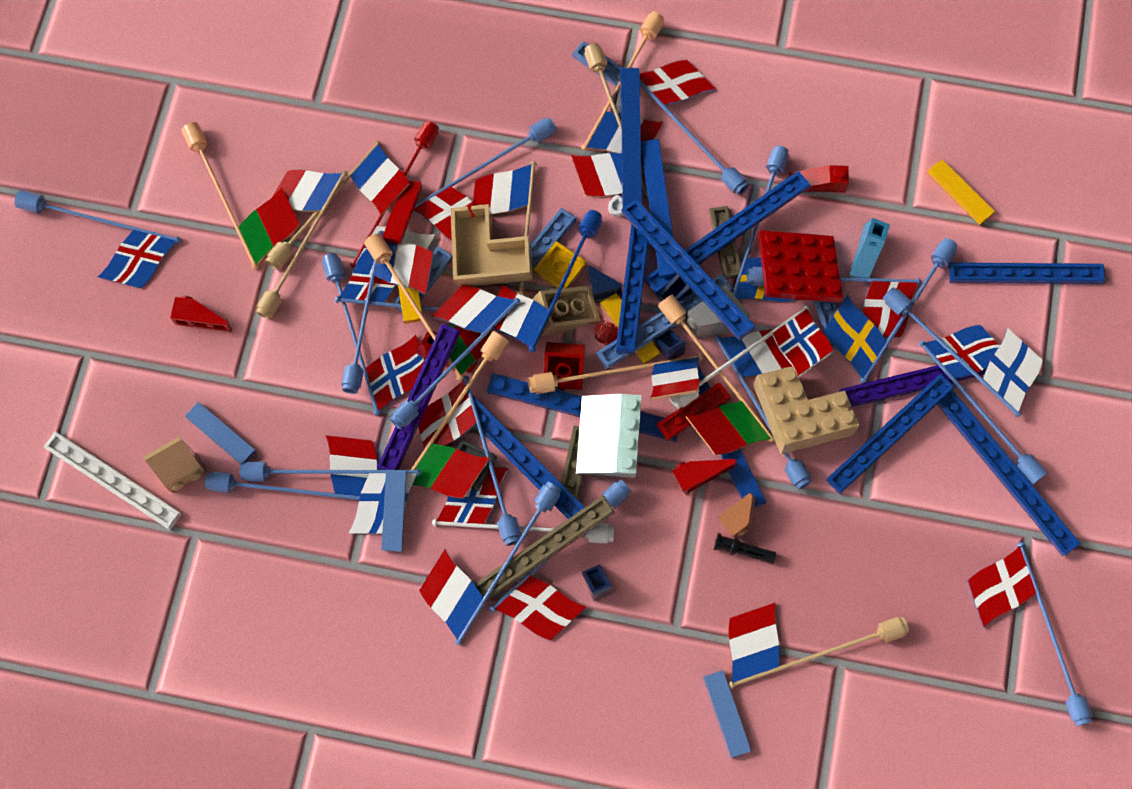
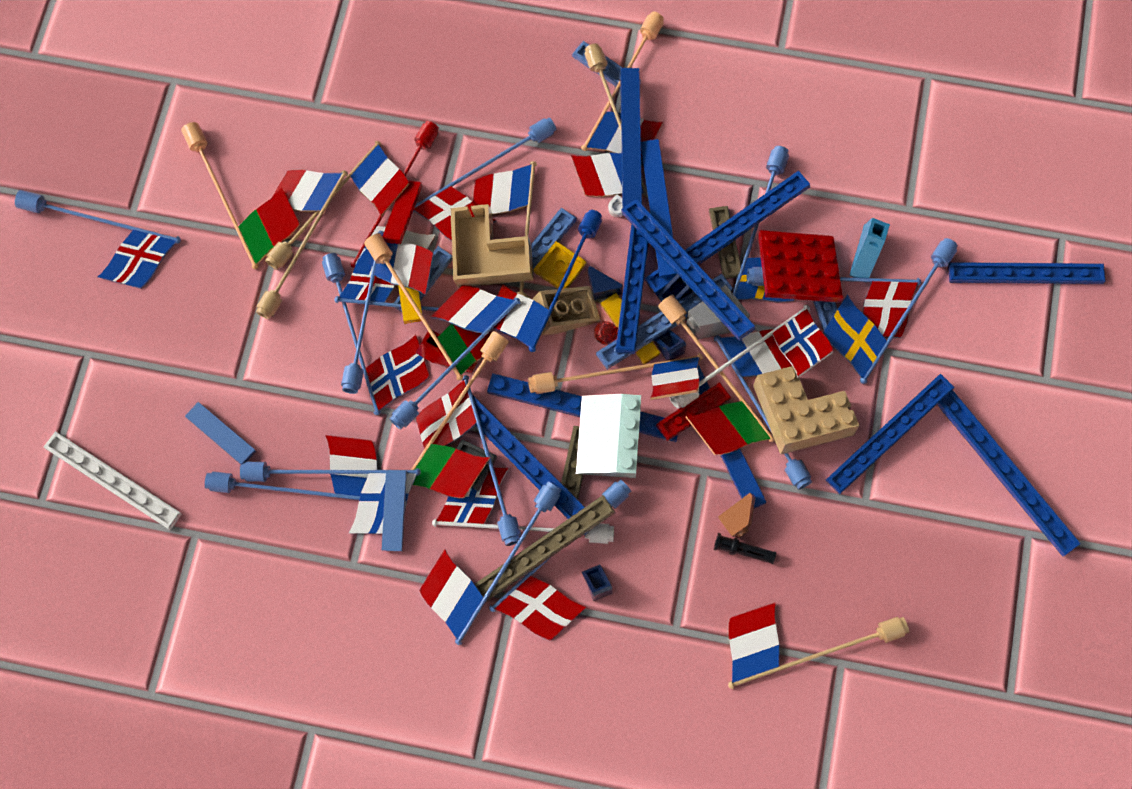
tan slope [143,436,206,492] -> none
red slope [170,296,232,332] -> none
dark purple tile [377,323,461,470] -> none
red slope [544,342,585,390] -> none
flag [639,60,749,195] -> none
red slope [672,459,738,495] -> none
medium blue tile [703,670,751,758] -> none
red slope [789,165,849,193] -> none
dark purple tile [839,365,987,408] -> none
flag [883,287,1043,417] -> none
flag [919,325,1048,485] -> none
yellow tile [927,159,995,225] -> none
flag [967,542,1093,726] -> none

